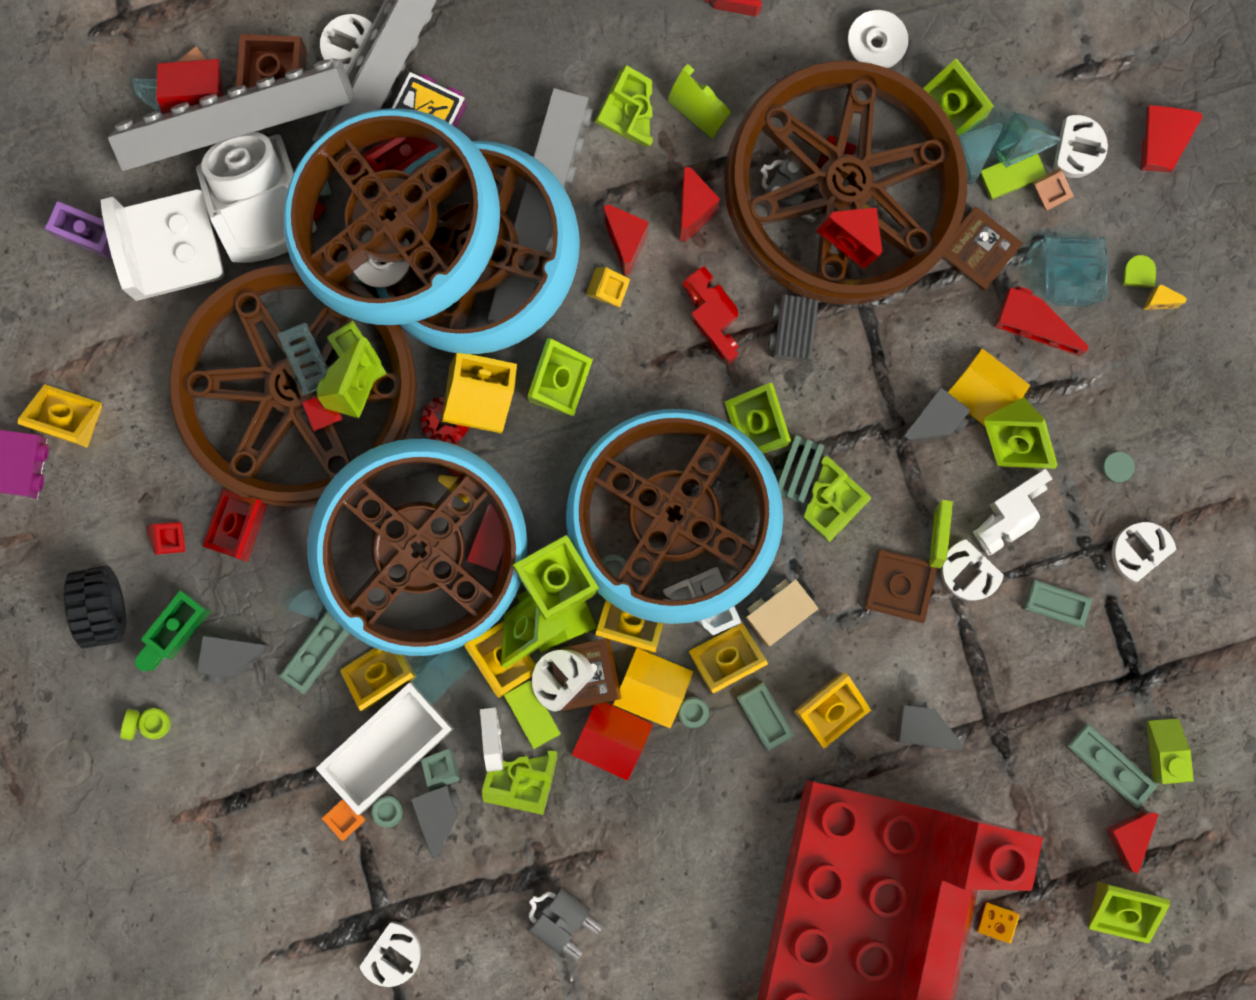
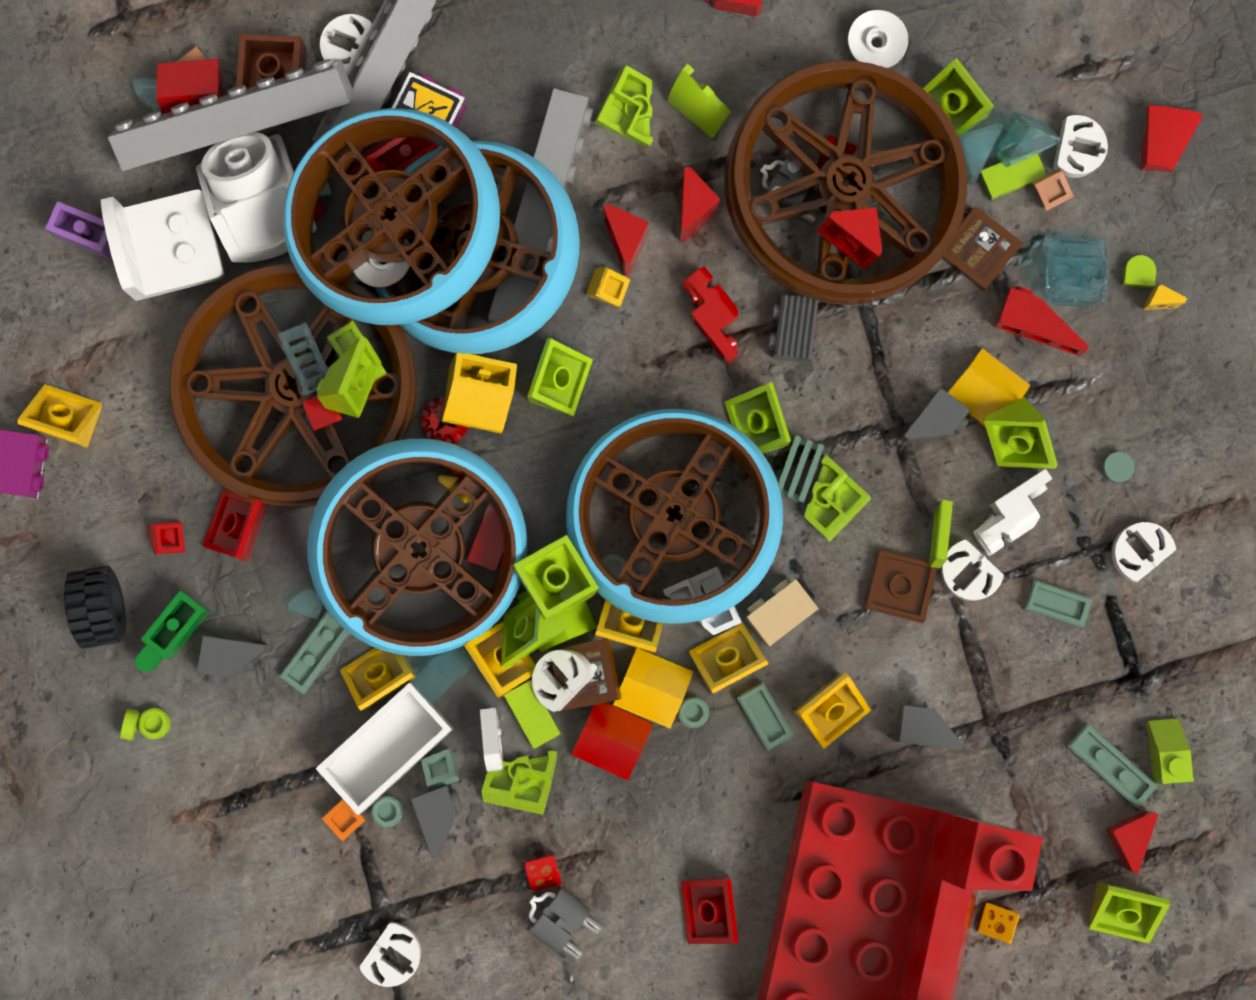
none -> red slope [524,853,562,892]
none -> red slope [681,875,739,944]

